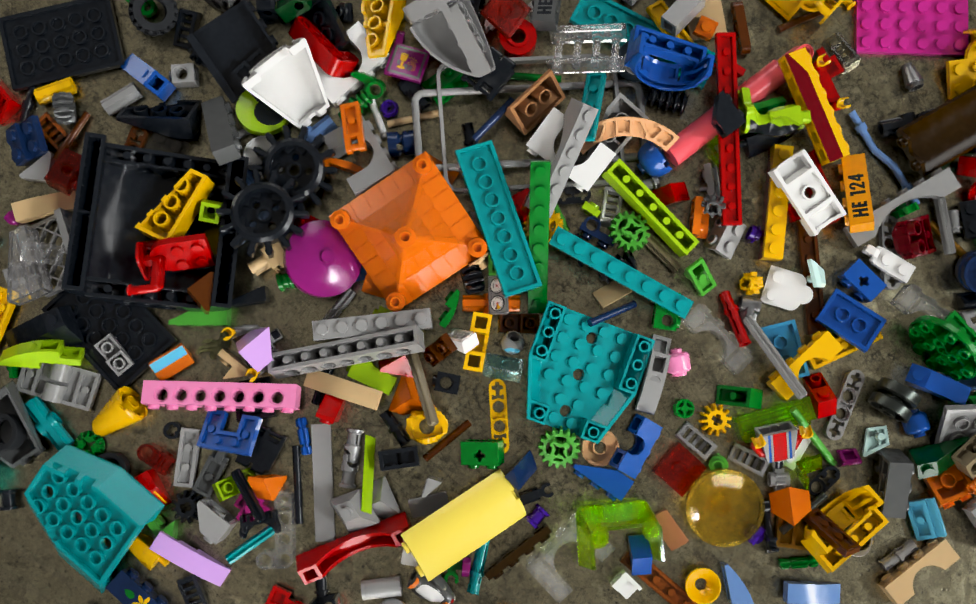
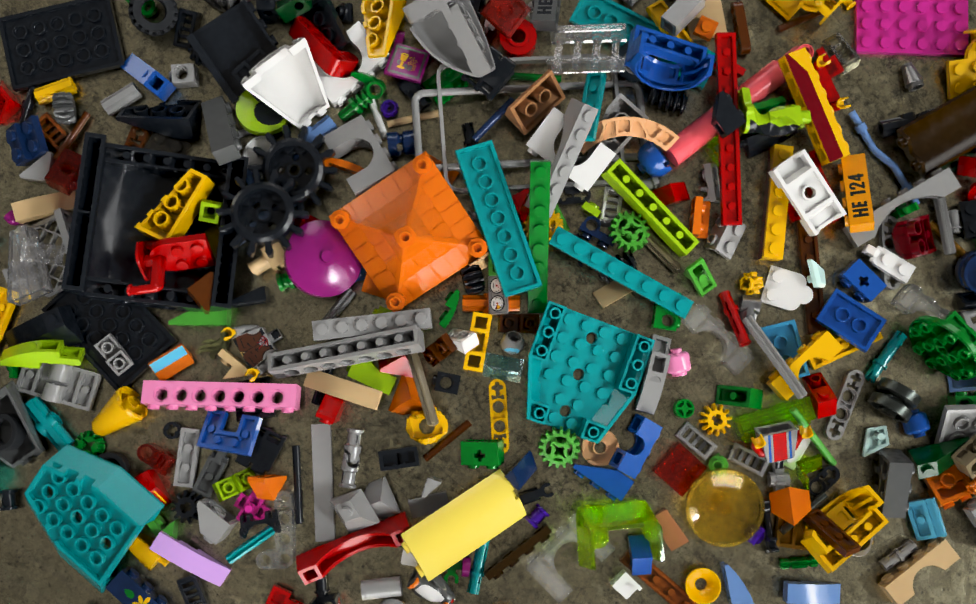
black axle [231,469,266,523] -> none
lavender slope [236,327,273,372] -> none
blue axle [295,417,312,455] -> none
orange plate [340,101,367,155] -> none
lime sticker [361,434,376,514] -> none
black pin [379,409,411,447] -> none
dark blue bar [587,300,637,327] -> none
dark grey gear [701,192,726,218] -> none
dark purple plate [746,225,763,243] -> none
magenta slope [836,448,863,467] -> none
blue slope [905,363,972,405] -> none
none -> teal pin [864,330,907,383]

